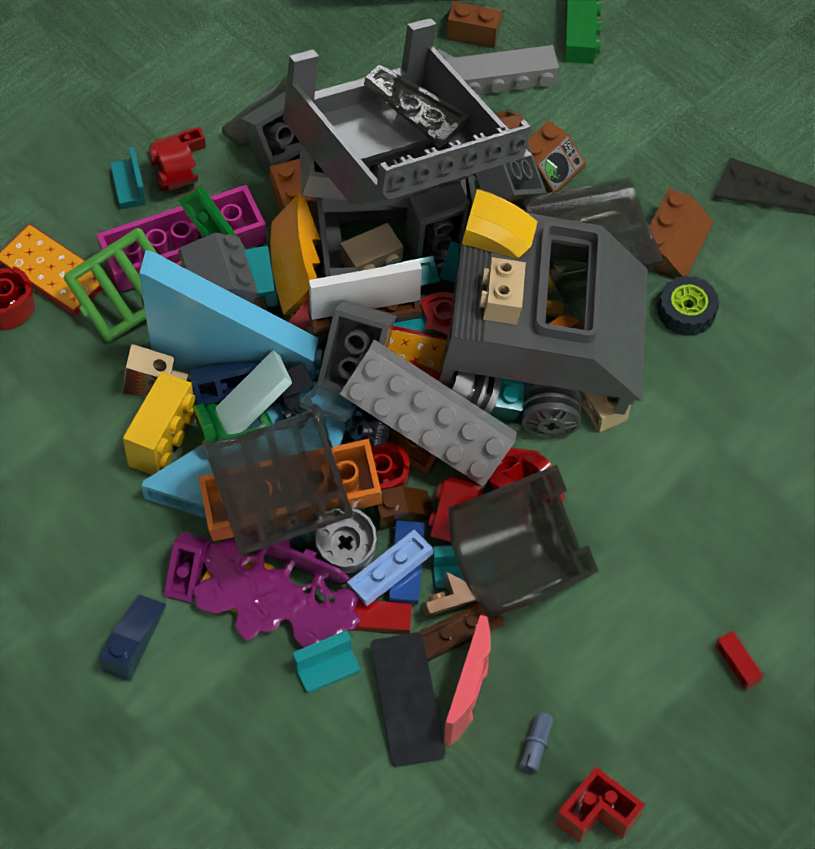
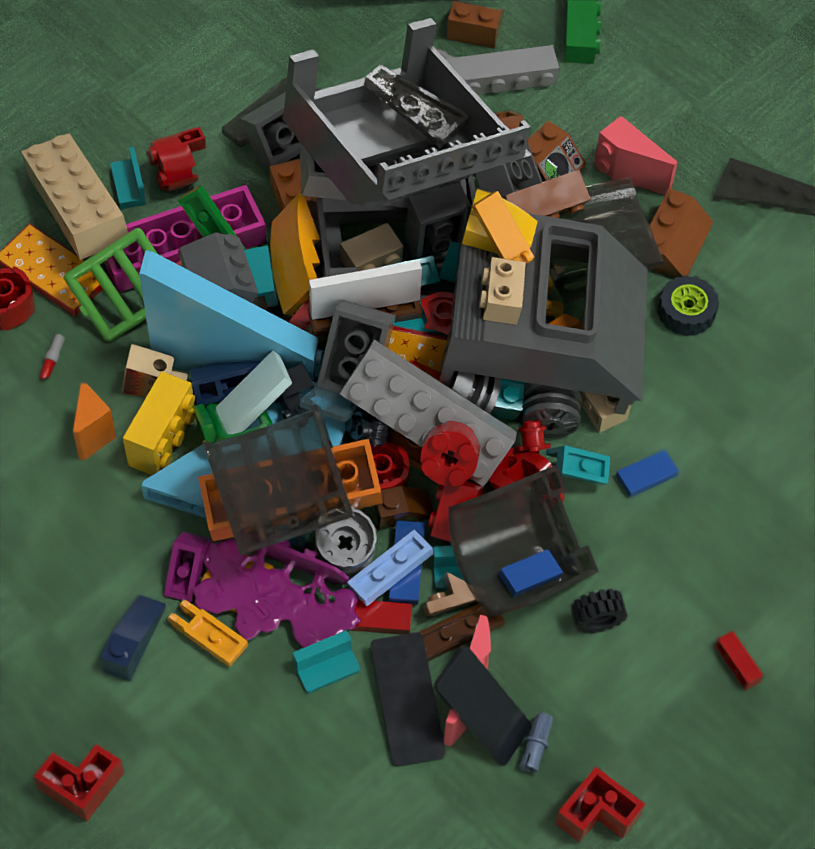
none -> tan brick [21,133,128,260]
none -> red brick [33,744,124,821]
none -> light grey piece [39,334,65,379]
none -> orange slope [73,383,116,460]
none -> light orange hinge [167,600,248,668]
none -> red brick [420,421,481,487]
none -> black piece [434,645,531,766]
none -> light orange hinge [471,191,535,264]
none -> blue tile [498,549,563,597]
none -> dark orange slope [503,170,591,218]
none -> red brick [517,420,551,452]
none -> teal panel [546,445,610,485]
none -> black tyre [571,589,628,634]
none -> coral slope [594,116,678,195]
none -> blue tile [616,450,679,498]

